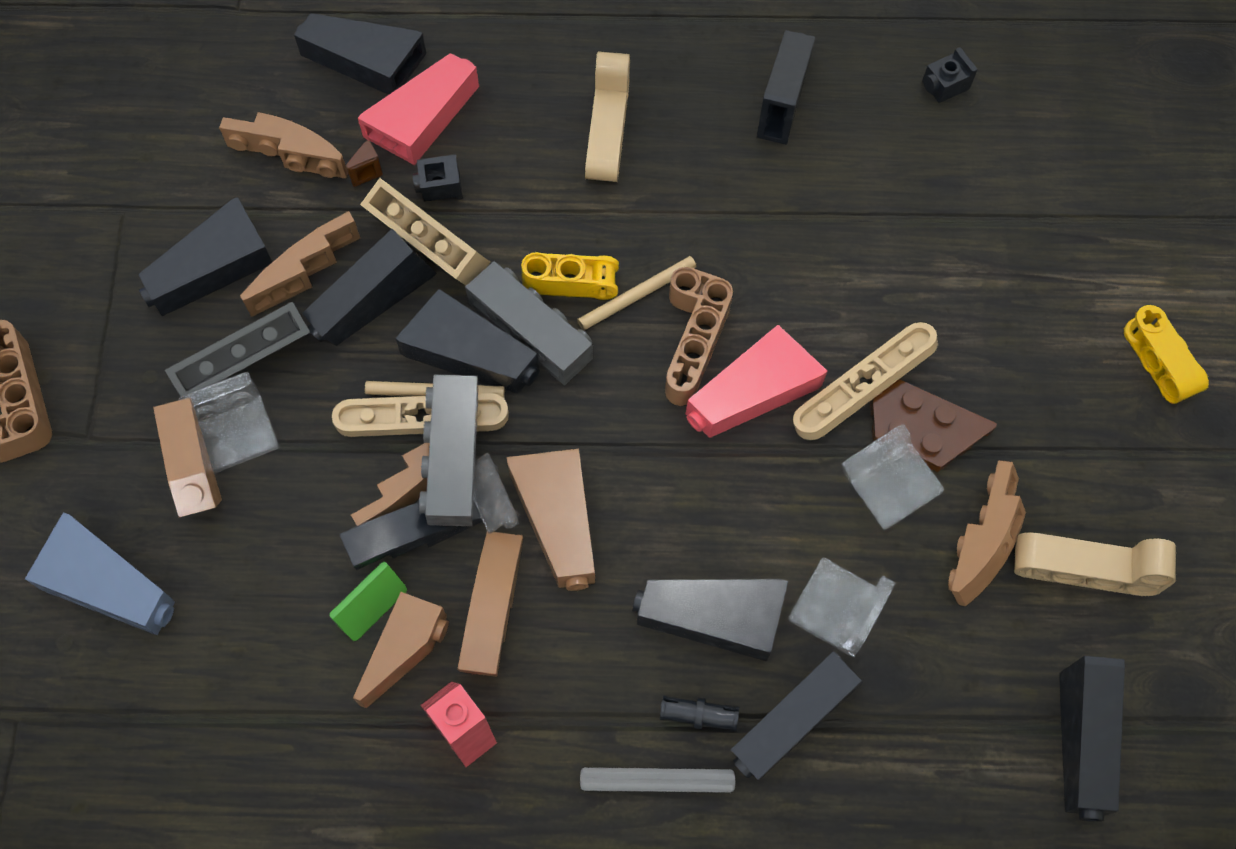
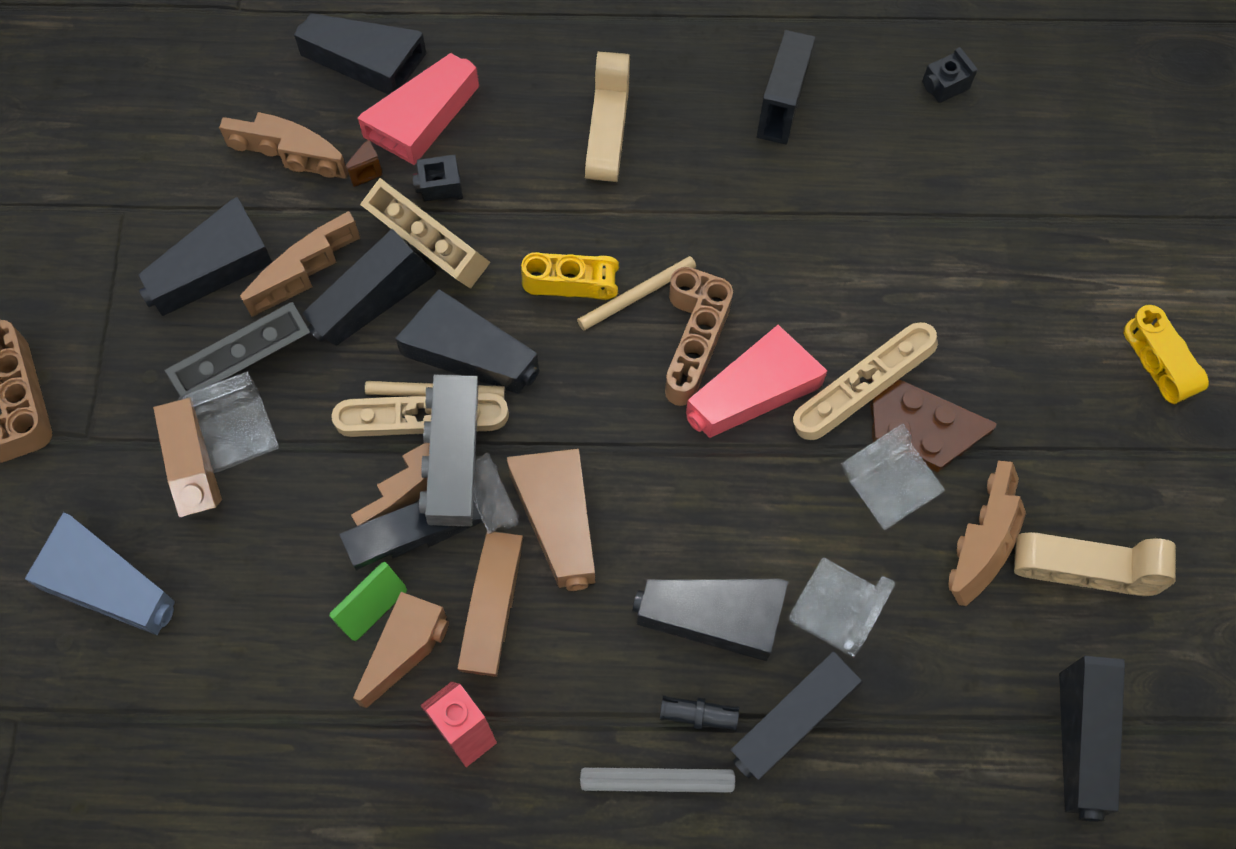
brick [465,261,593,386] -> none

